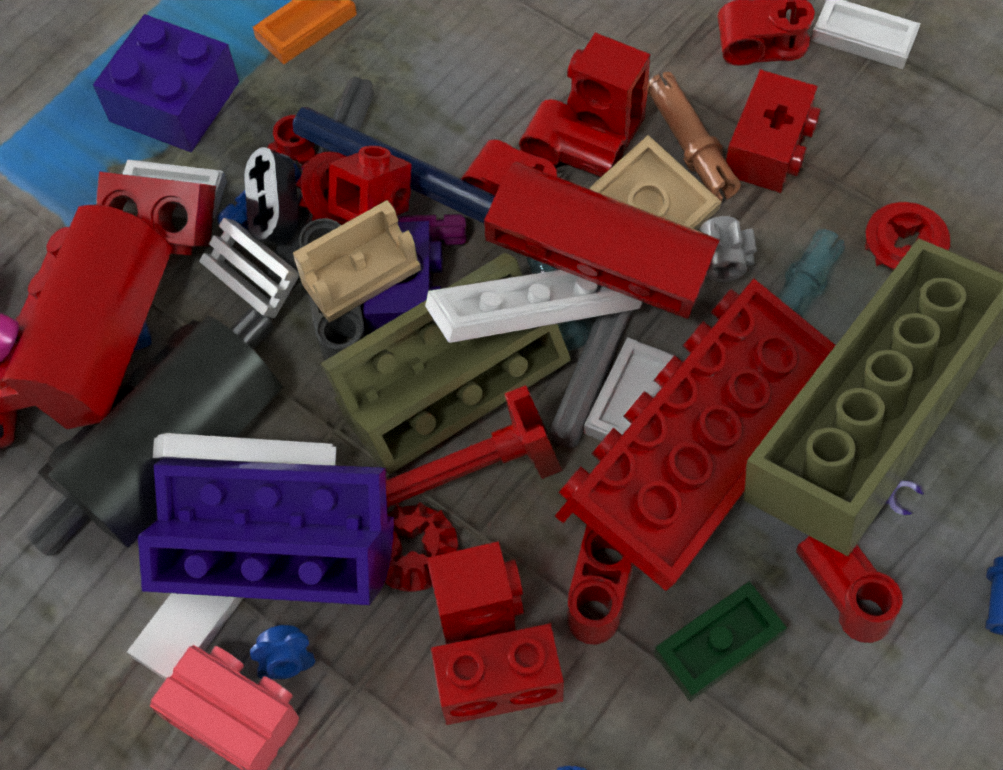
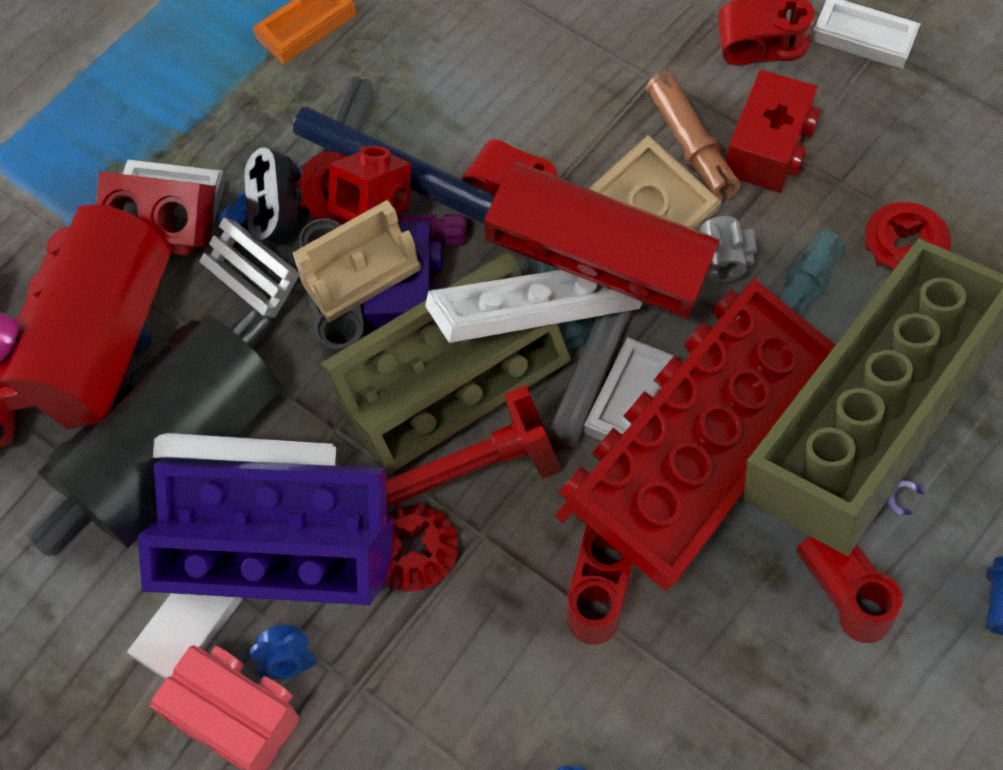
dark purple brick [93,14,240,153] -> none
red plate [268,115,316,164] -> none
red brick [427,541,524,644] -> none
red brick [431,623,564,725] -> none
red piece [519,99,627,177] -> none
red brick [567,32,651,150] -> none
dark green plate [654,581,787,702] -> none

